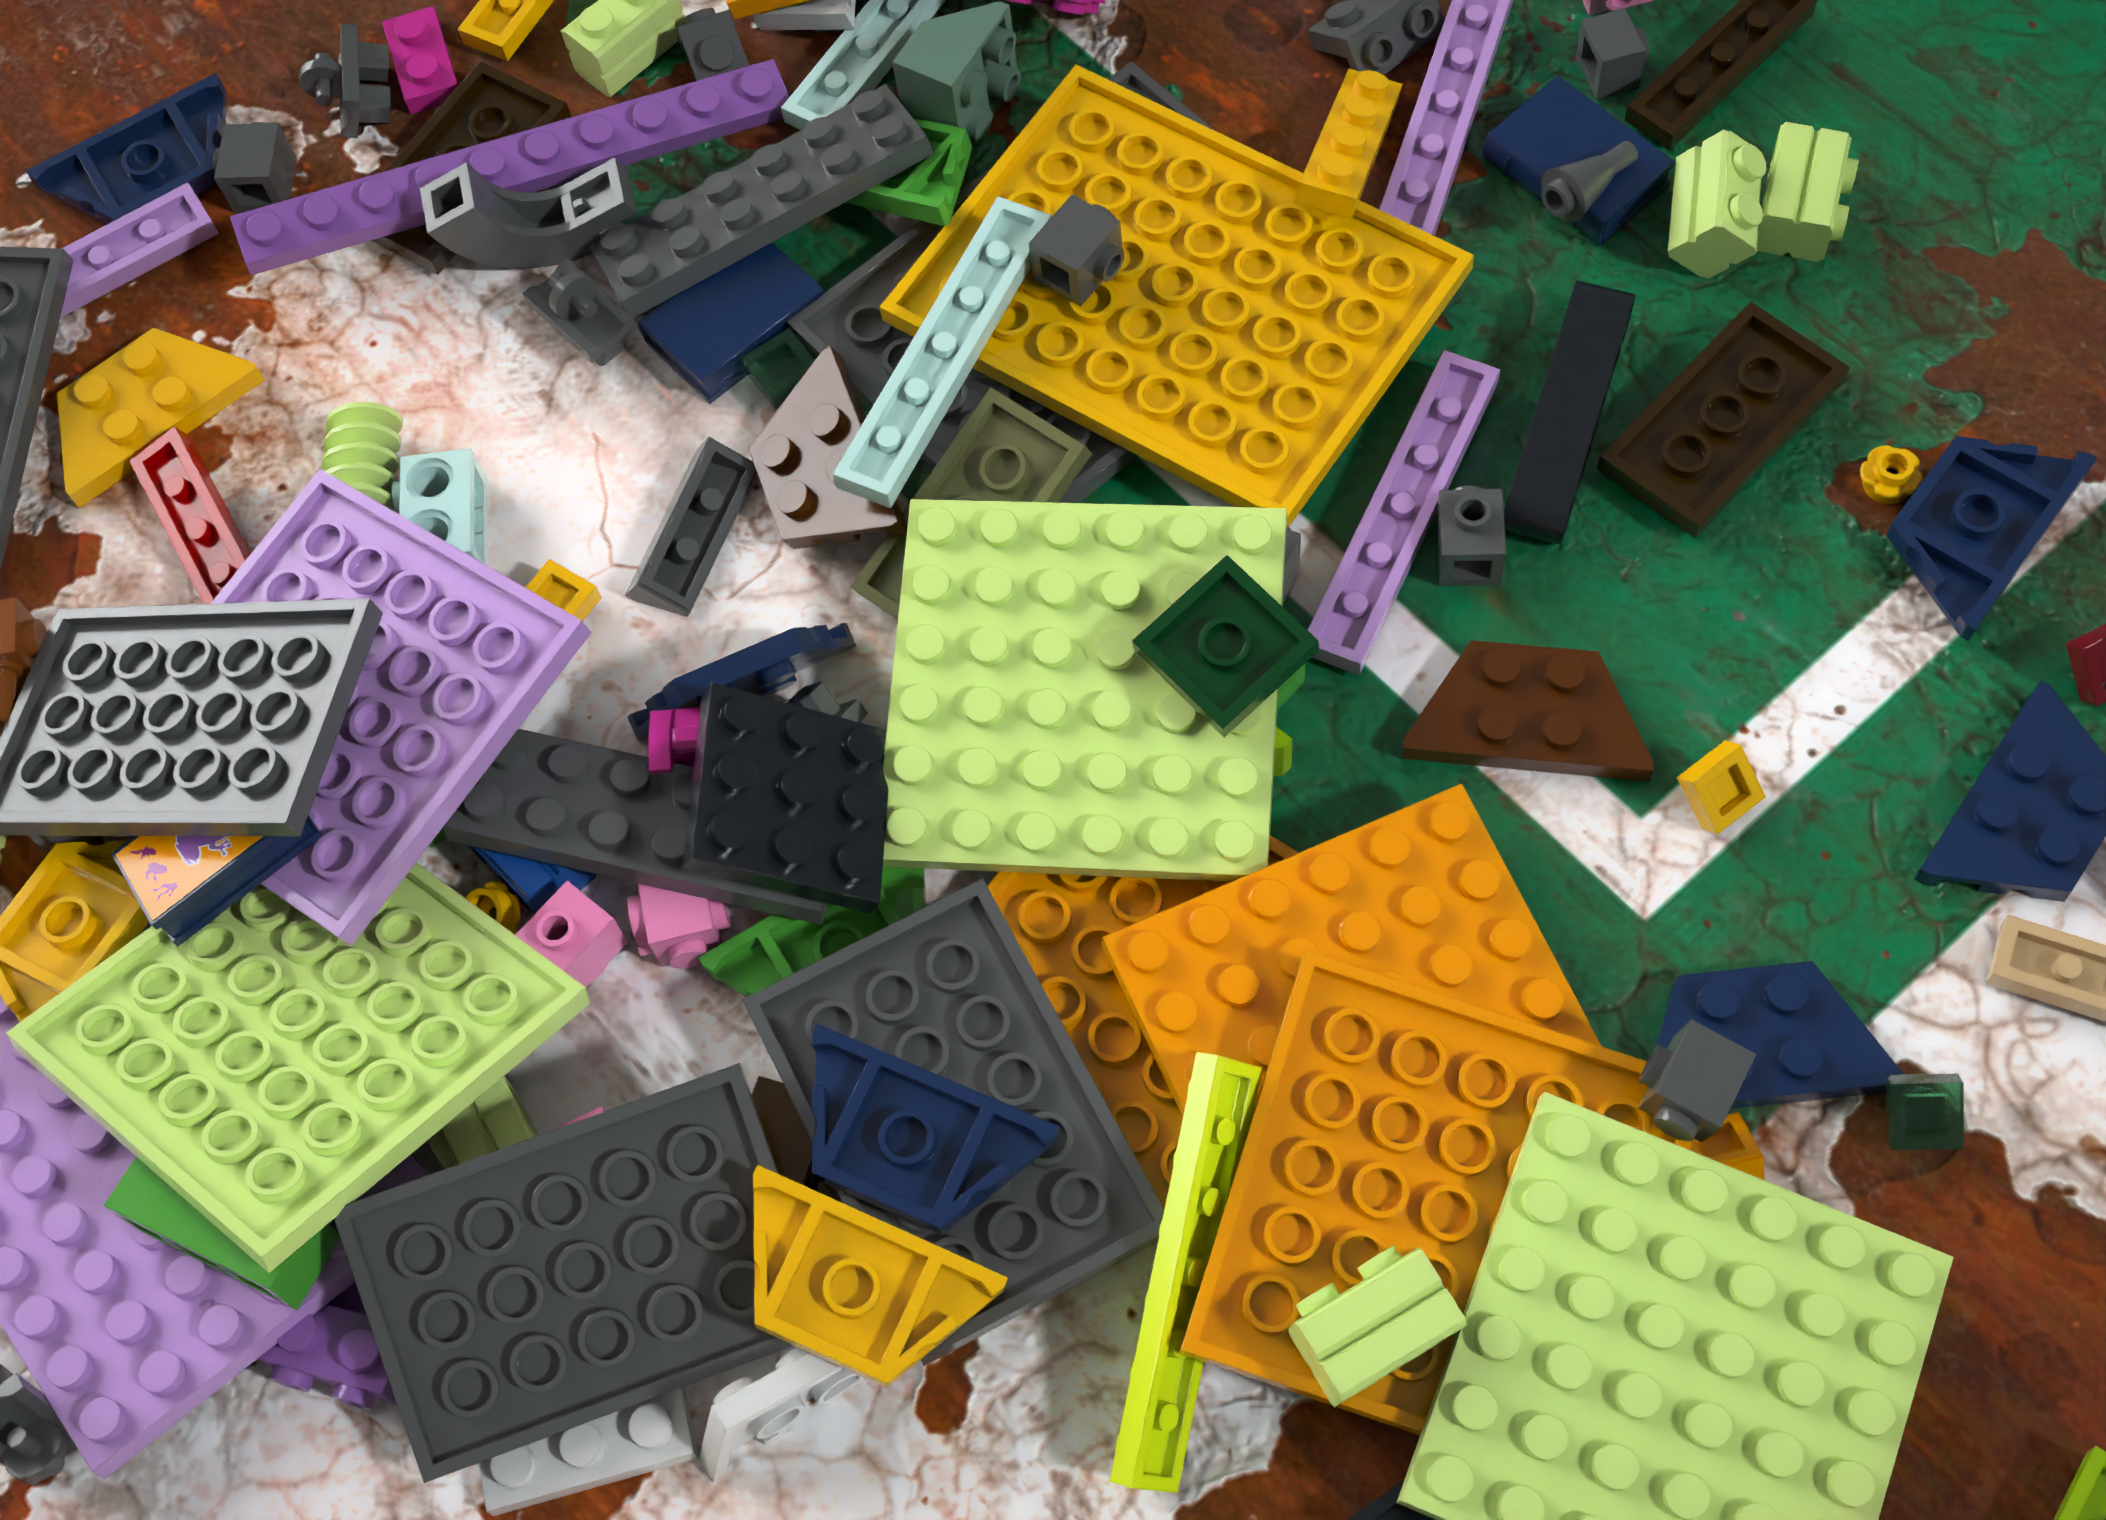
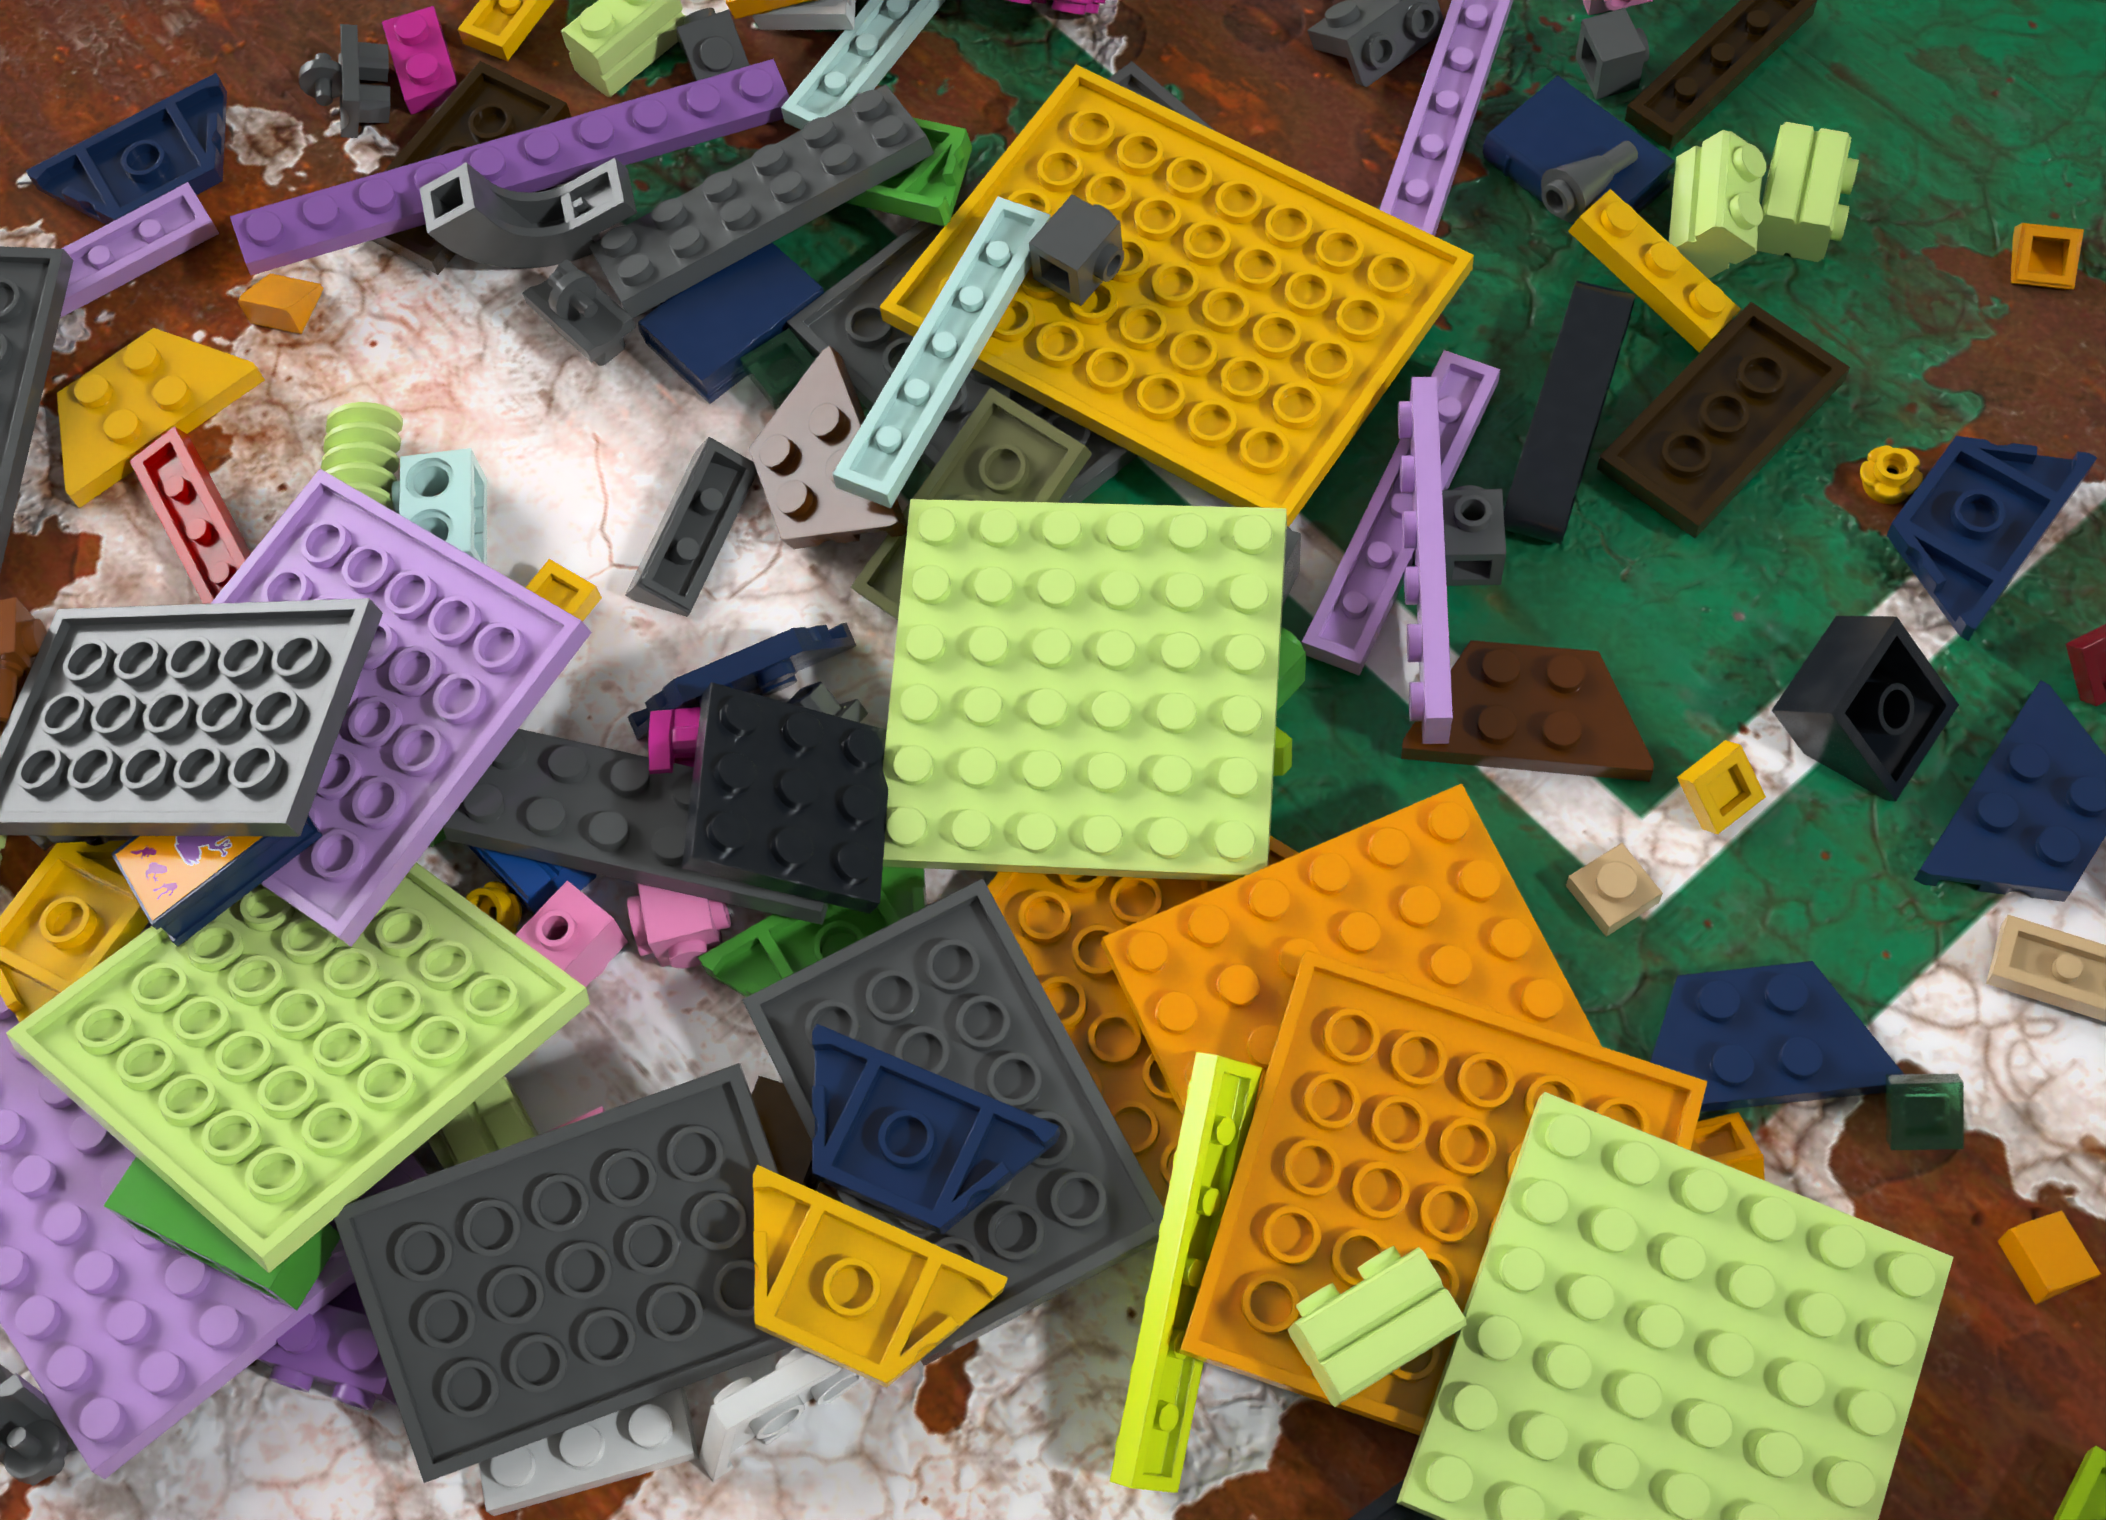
dark grey brick [213,122,297,213] -> none
sand green slope [892,1,1021,147] -> none
dark green plate [1132,555,1319,738] -> none
yellow plate [1295,69,1403,219] -> none
dark grey brick [1638,1019,1756,1143] -> none
none -> light orange slope [238,273,323,335]
none -> lavender plate [1398,376,1453,744]
none -> tan plate [1566,843,1663,937]
none -> yellow plate [1568,189,1742,353]
none -> black slope [1771,616,1959,801]
none -> light orange slope [1997,1210,2101,1305]
none -> light orange slope [2011,223,2084,290]

